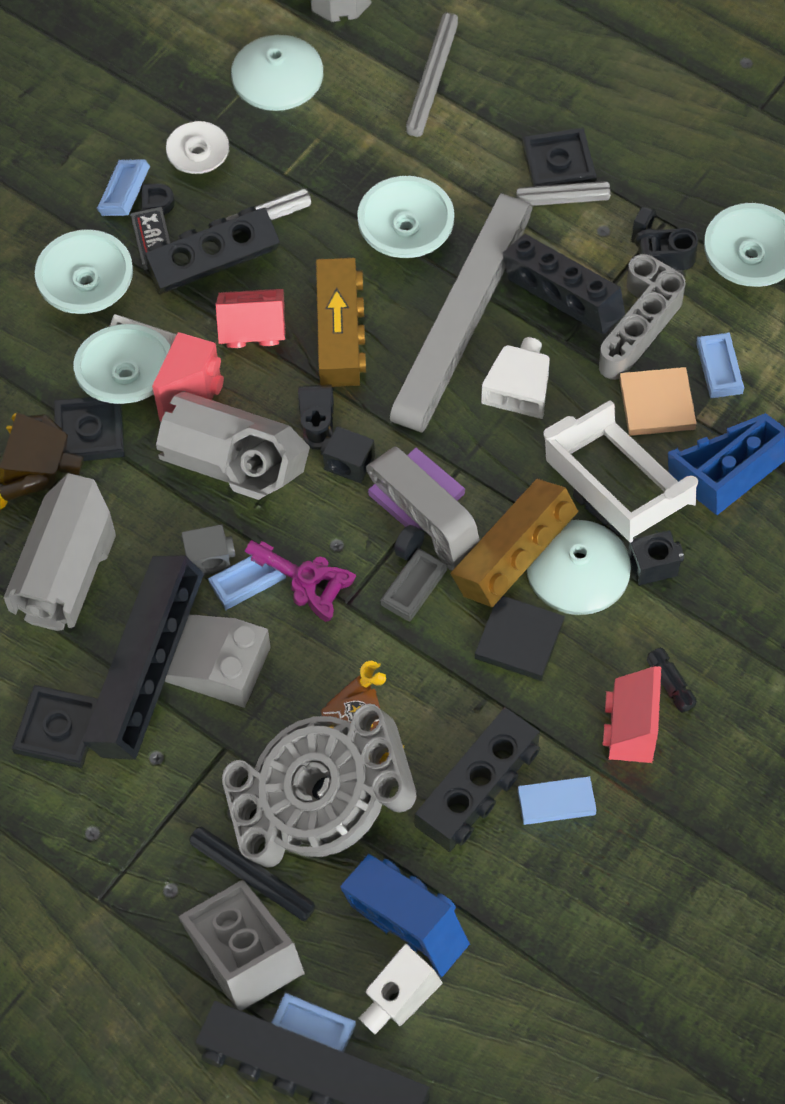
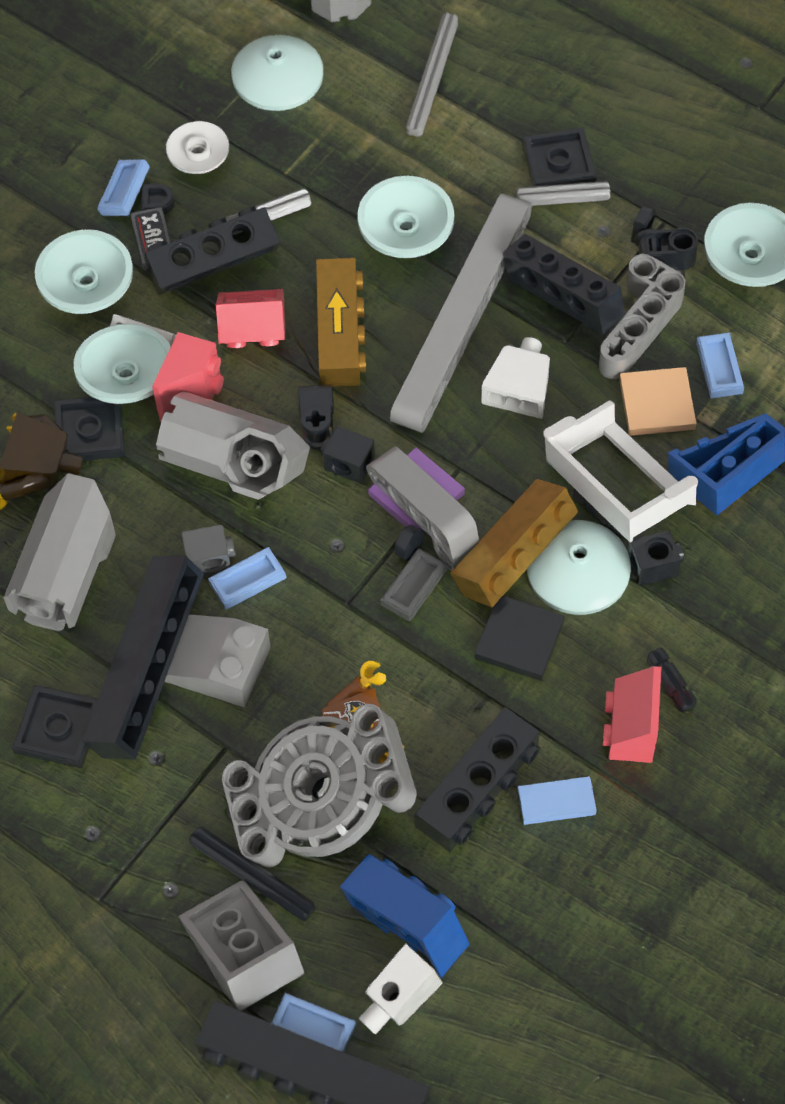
magenta piece [245,540,356,622] -> none

